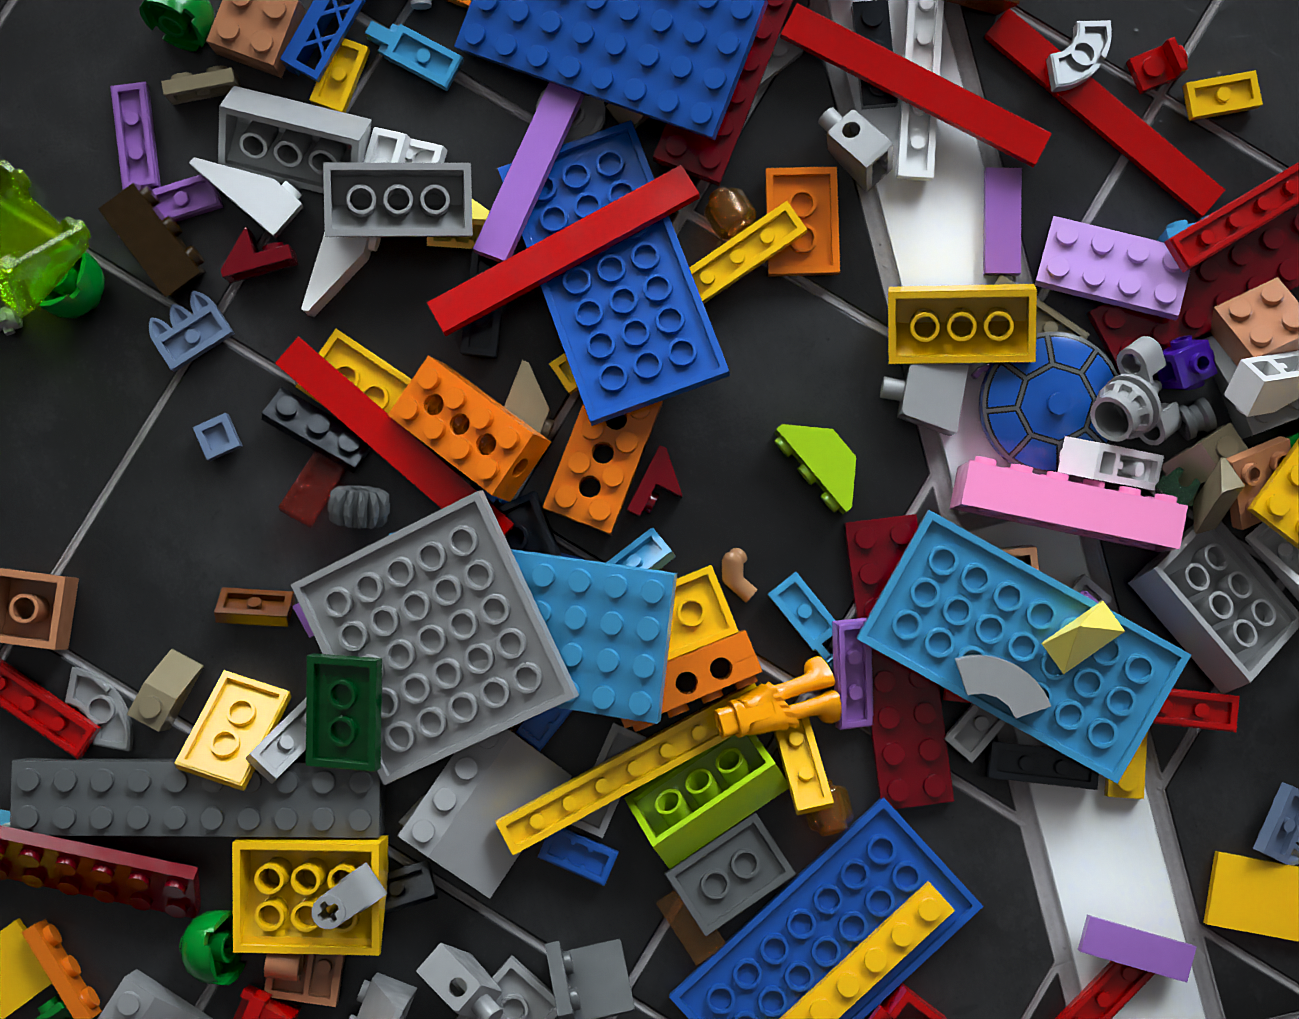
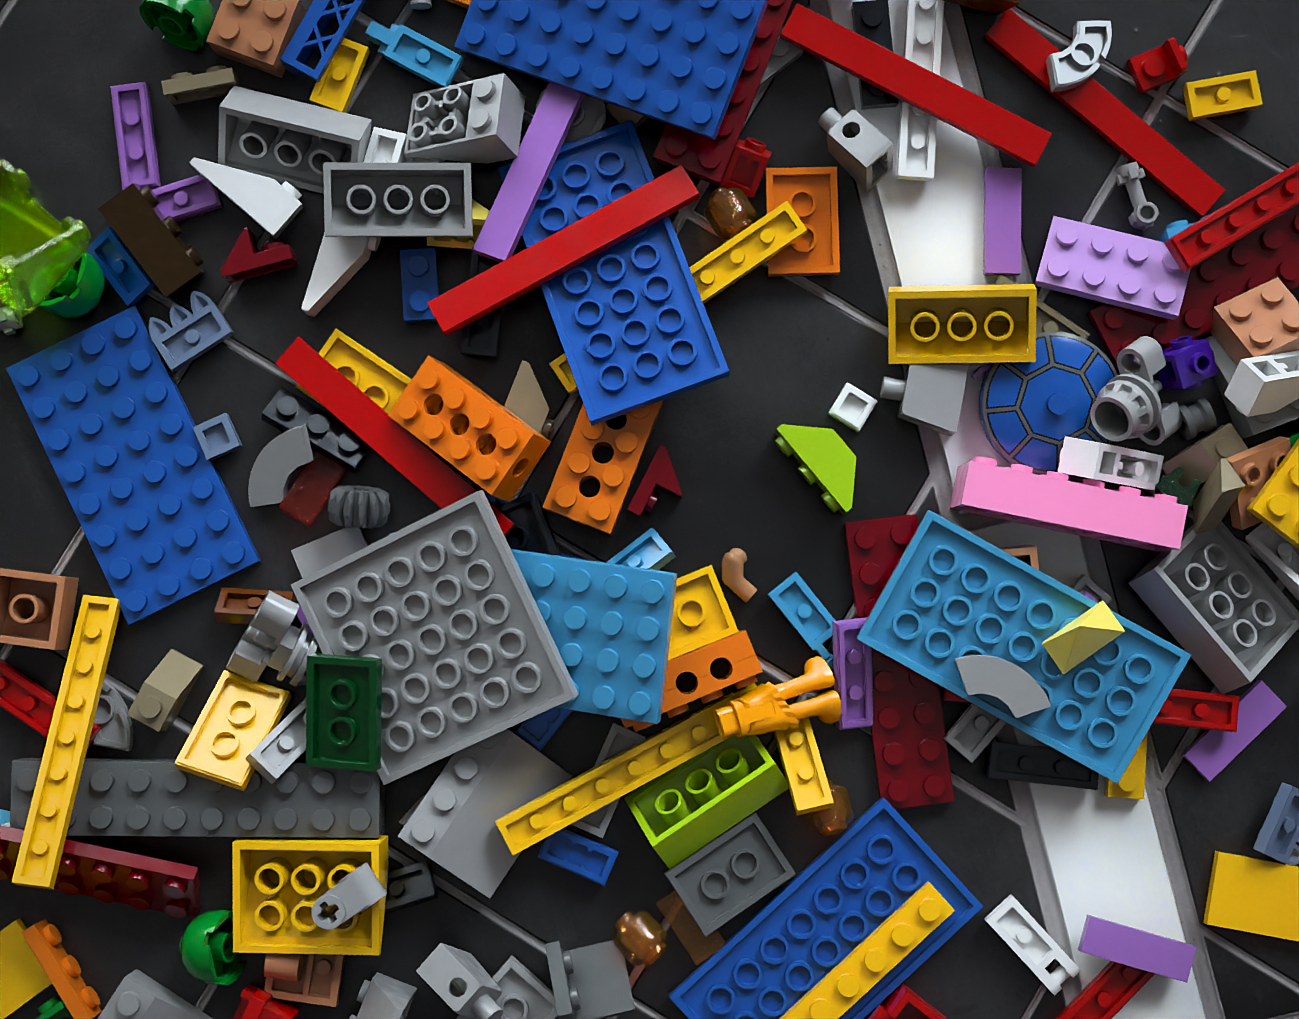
none -> blue plate [6,306,261,625]
none -> yellow plate [12,595,121,890]
none -> blue plate [85,227,156,306]
none -> light grey beam [226,590,322,687]
none -> light grey tile [248,425,314,507]
none -> light grey tile [291,527,369,579]
none -> blue plate [400,248,440,323]
none -> light grey slope [404,73,526,164]
none -> clear orange head [613,911,668,967]
none -> red bracket [721,138,772,198]
none -> white tile [828,382,877,432]
none -> white plate [984,894,1081,996]
none -> light grey bar [1116,162,1159,231]
none -> medium lavender tile [1181,680,1287,782]

